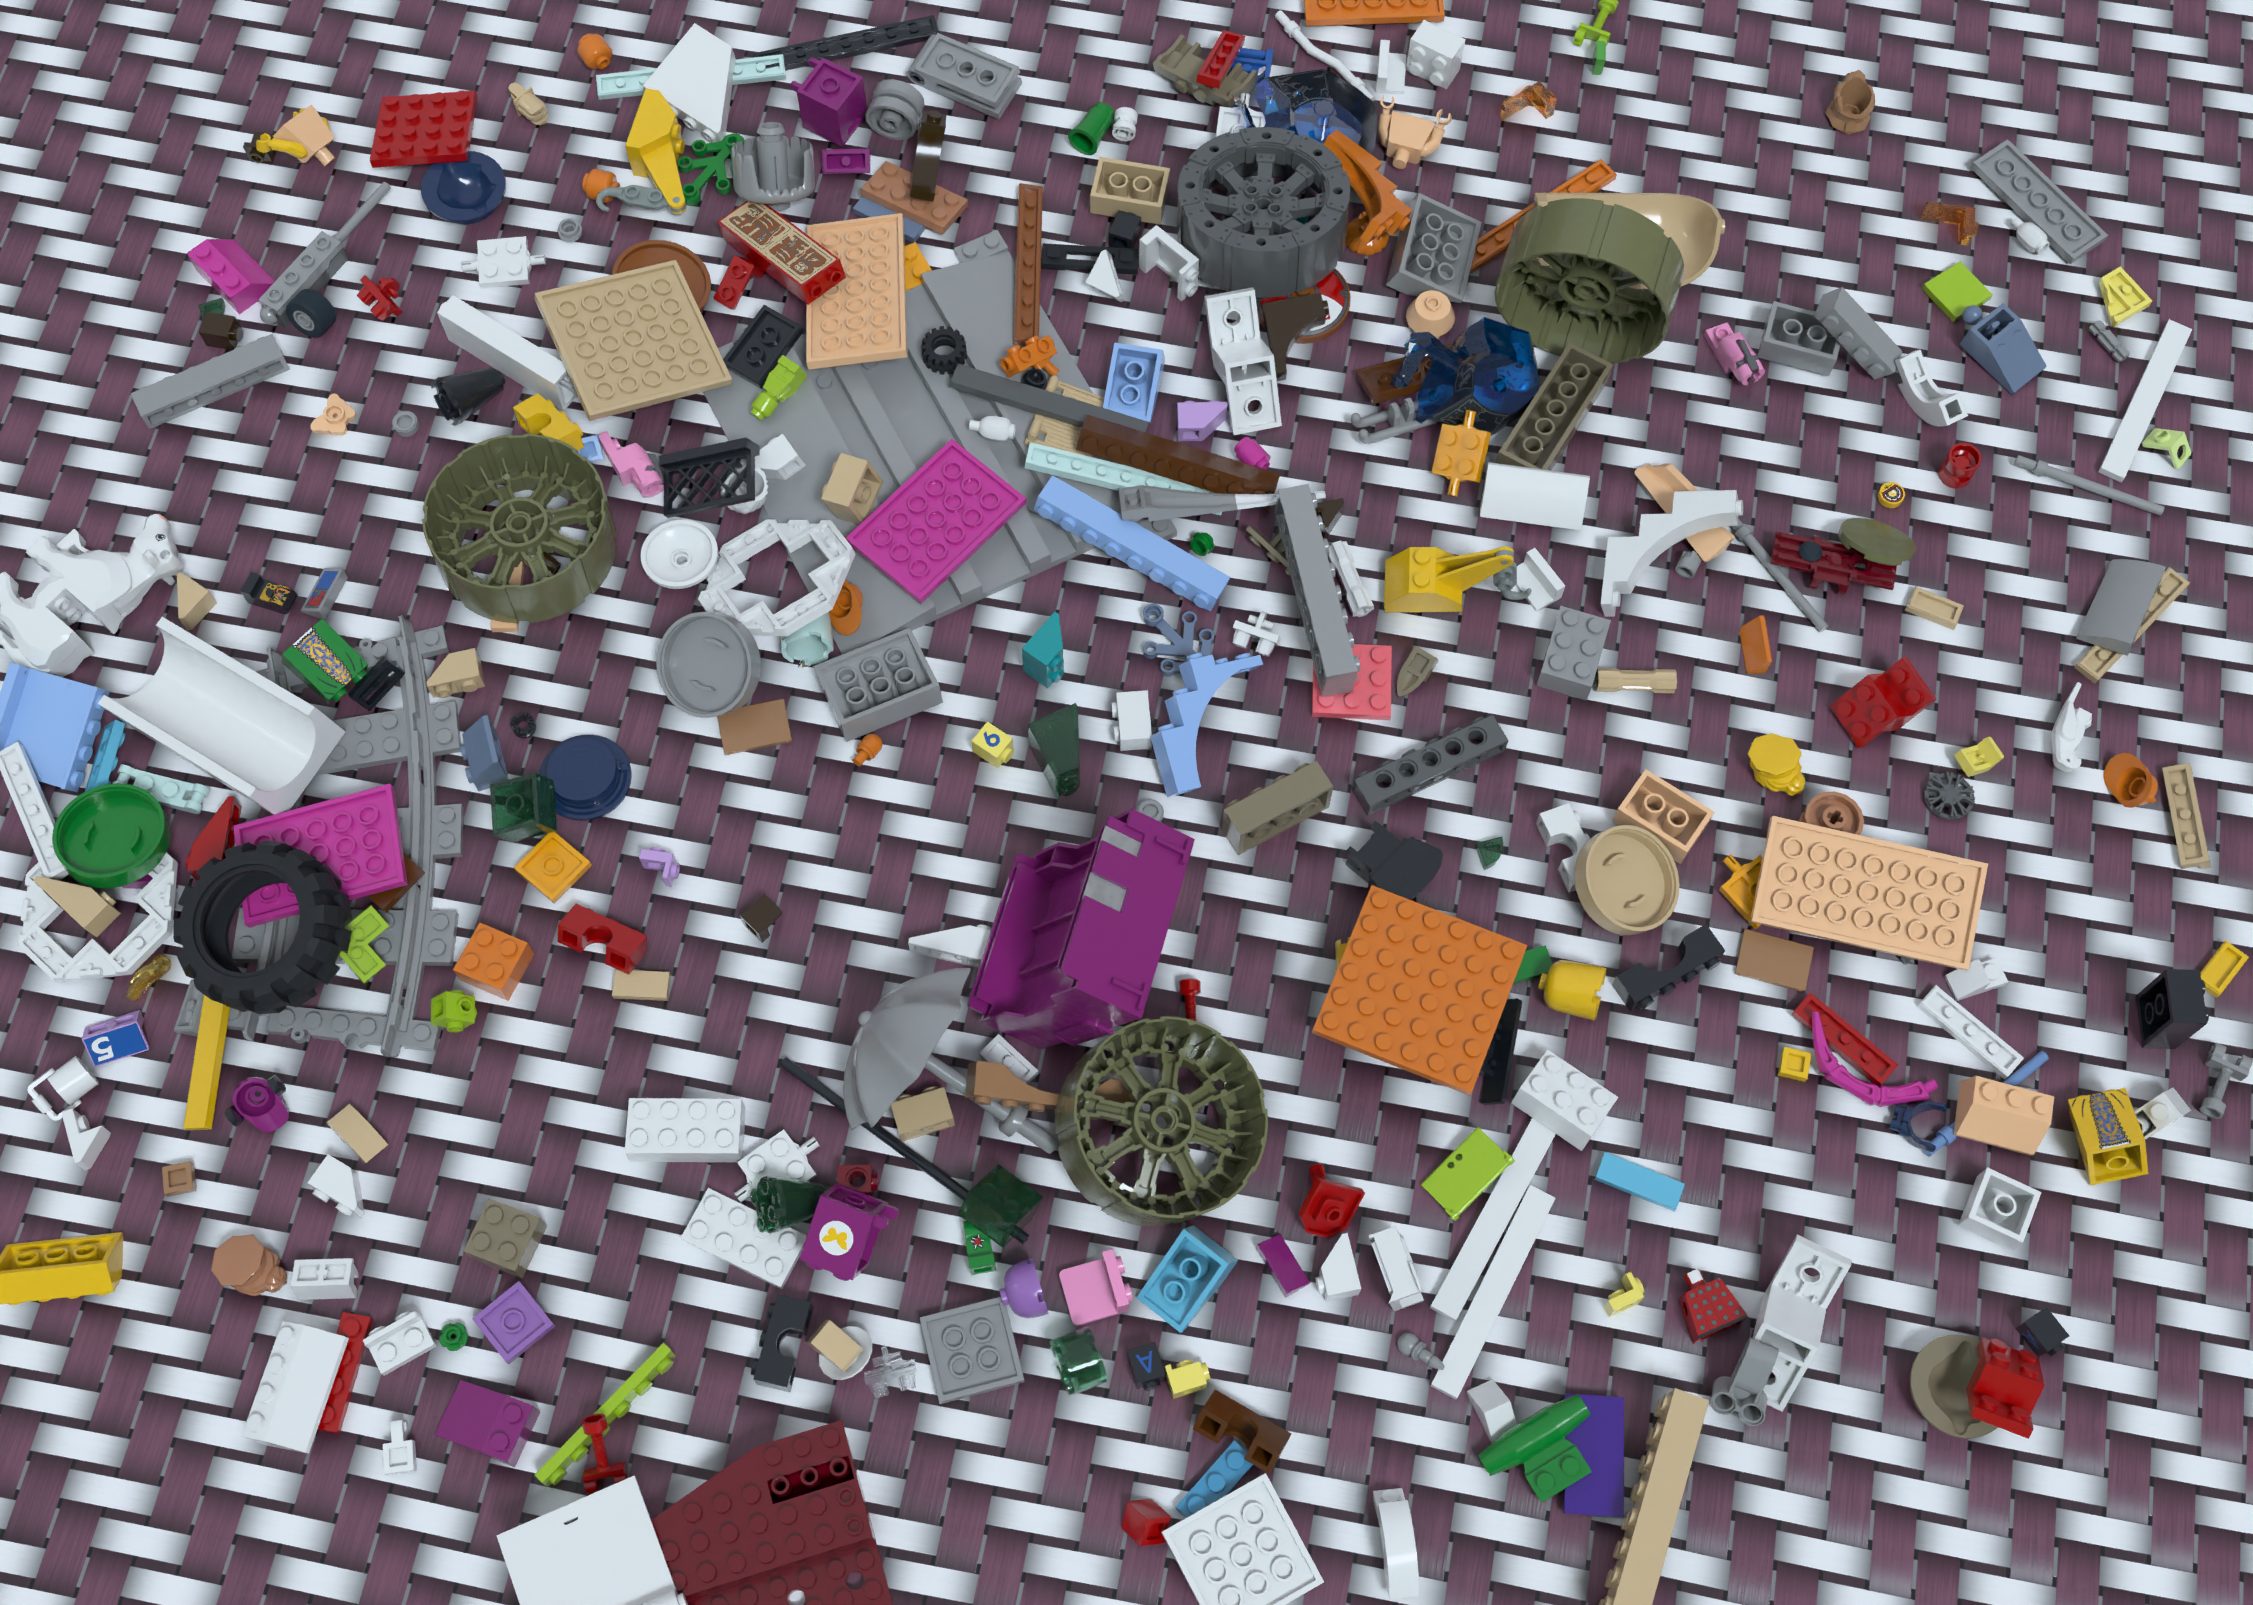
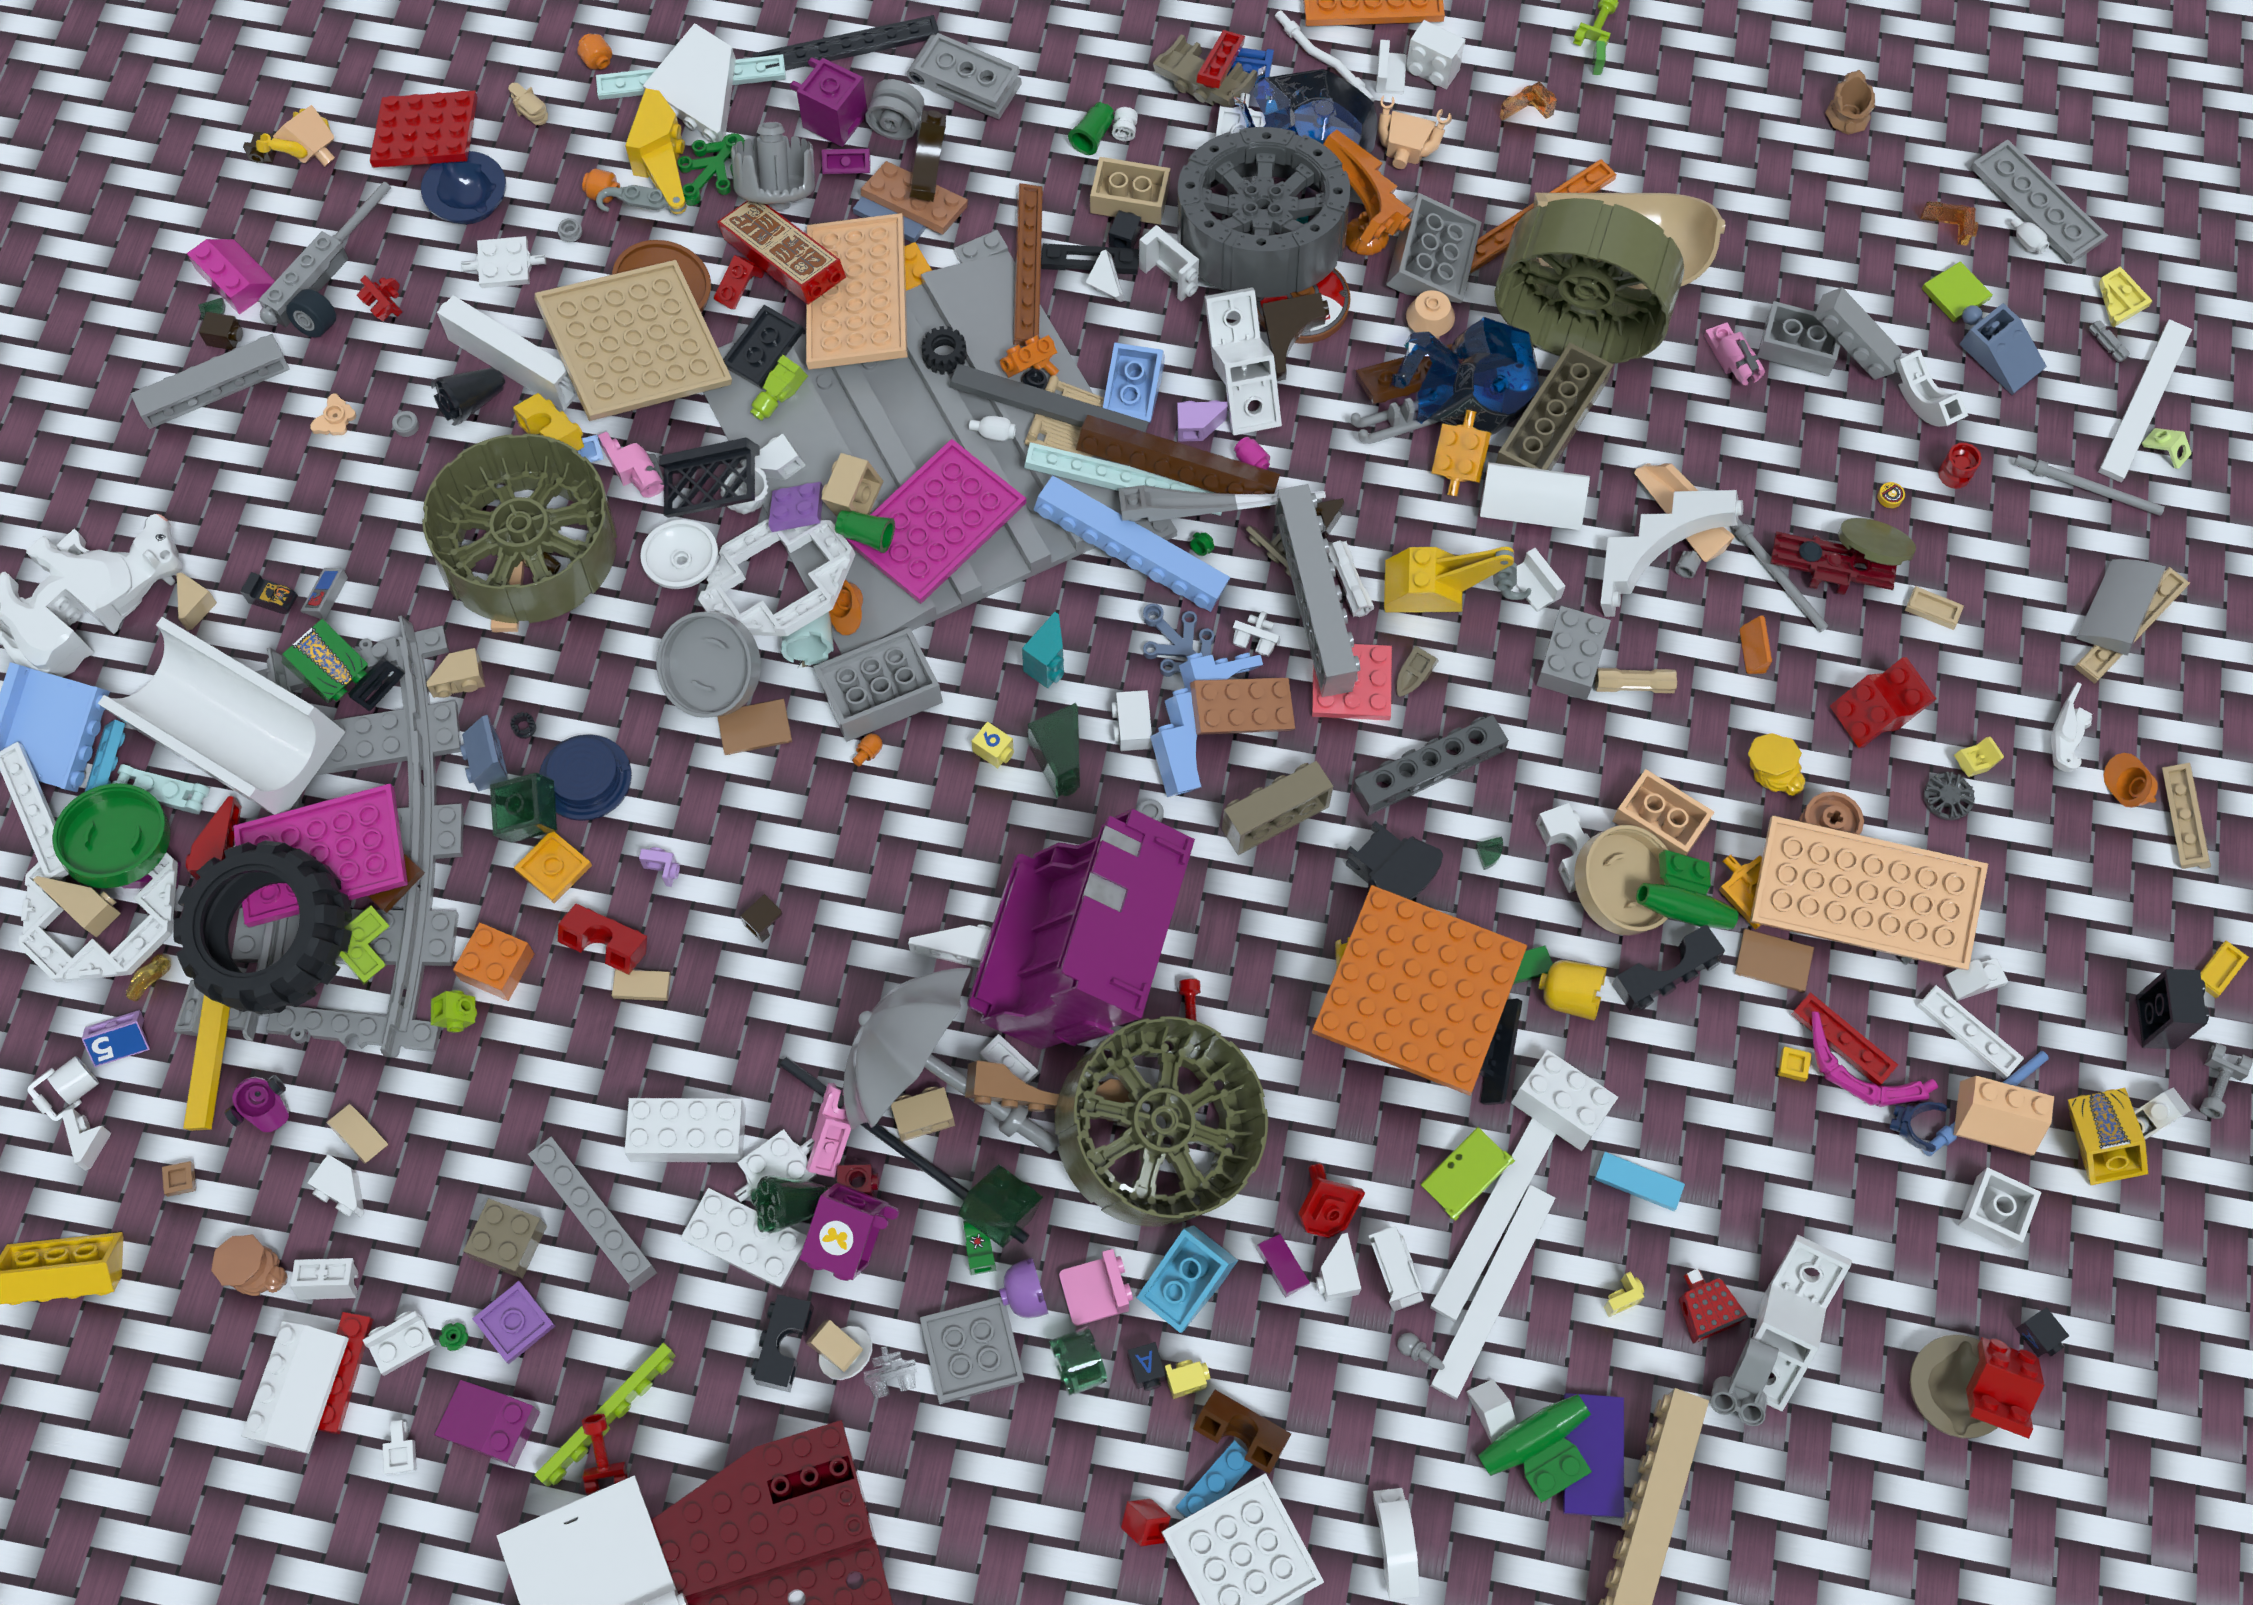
none -> light grey brick [528,1137,657,1291]
none -> medium lavender plate [768,481,823,532]
none -> bright pink plate [806,1083,851,1178]
none -> green plant [835,510,895,553]
none -> nougat plate [1190,678,1295,735]
none -> green plate [1636,850,1738,929]

